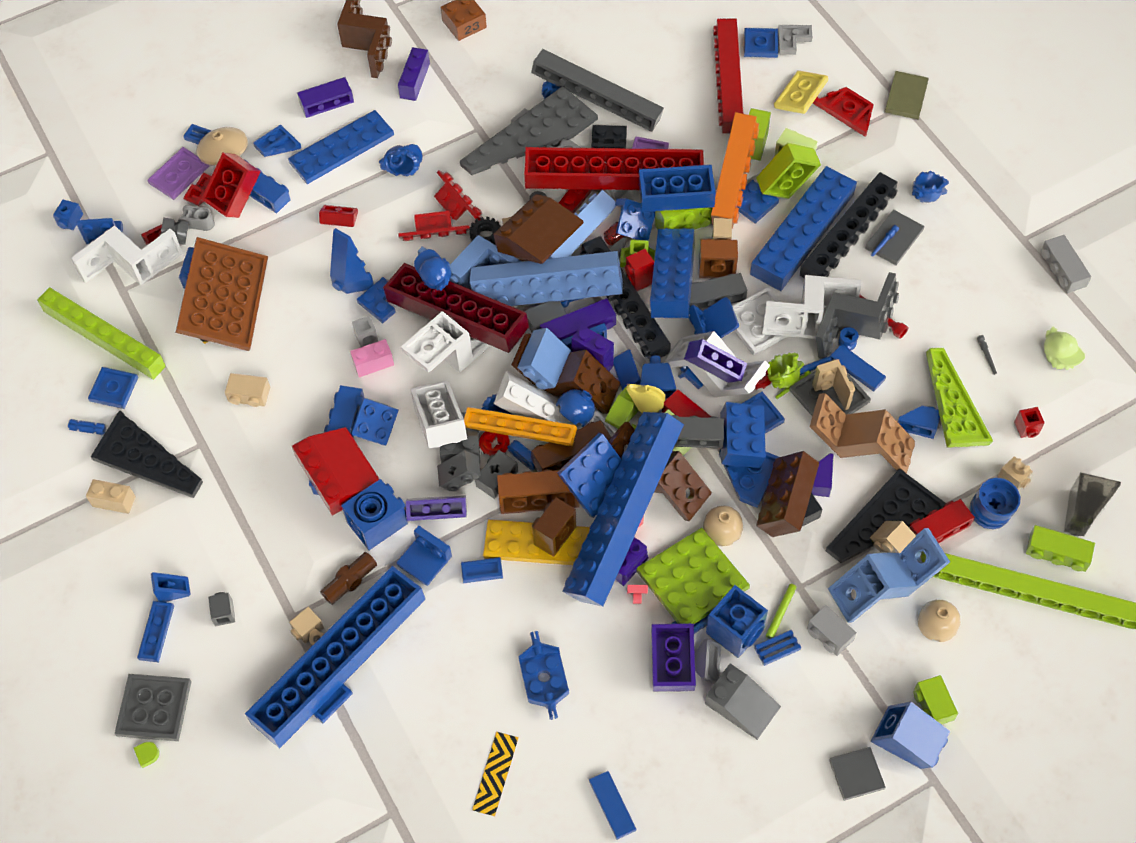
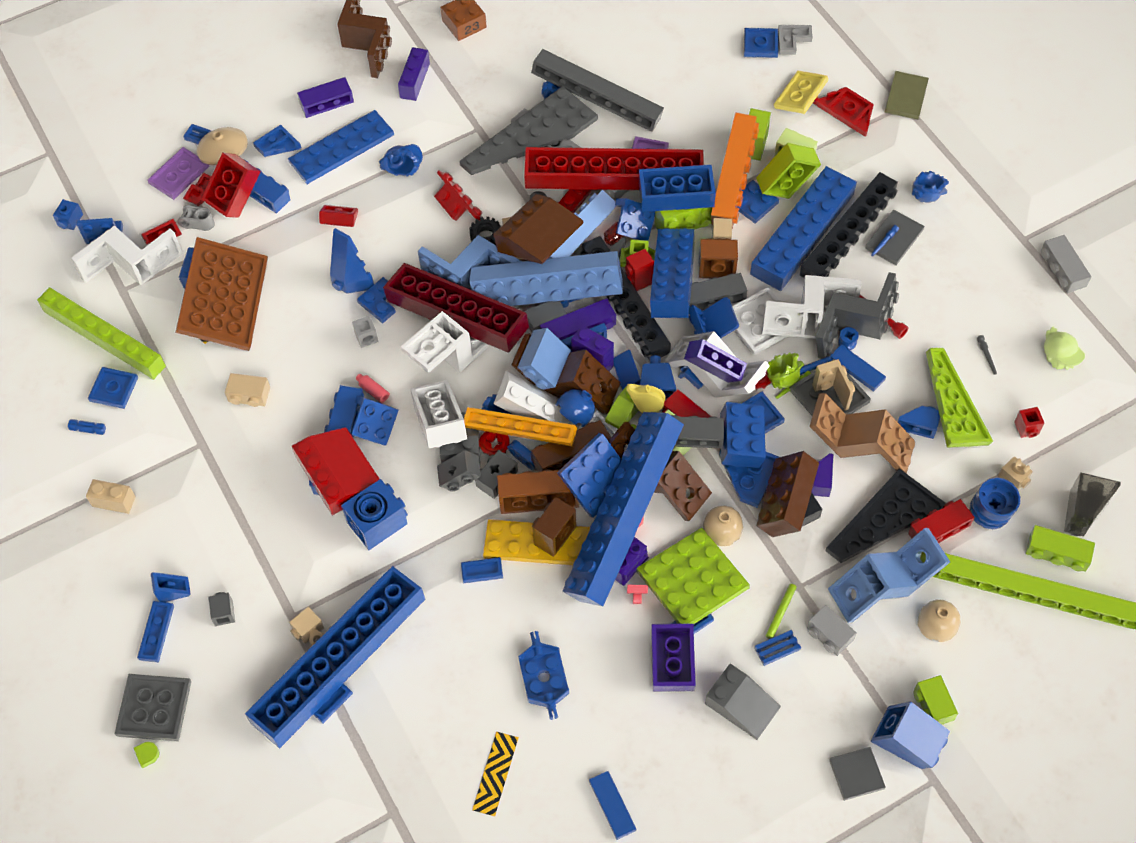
black wing [90,410,203,498] -> none
dark grey wheel [160,217,189,245] -> none
reddish brown piece [320,552,377,605] -> none
bright pink brick [350,339,394,377] -> none
blue bracket [396,525,452,586] -> none
red bracket [398,211,470,241] -> none
dark purple brick [406,495,467,521] -> none
blue hair [414,249,452,291] -> none
black plate [591,125,627,149] -> none
light grey slope [695,638,721,684] -> none
blue brick [706,585,768,658] -> none
red brick [713,18,743,133] -> none
tan brick [870,521,916,553] -> none
none -> coral cylinder [356,374,390,403]

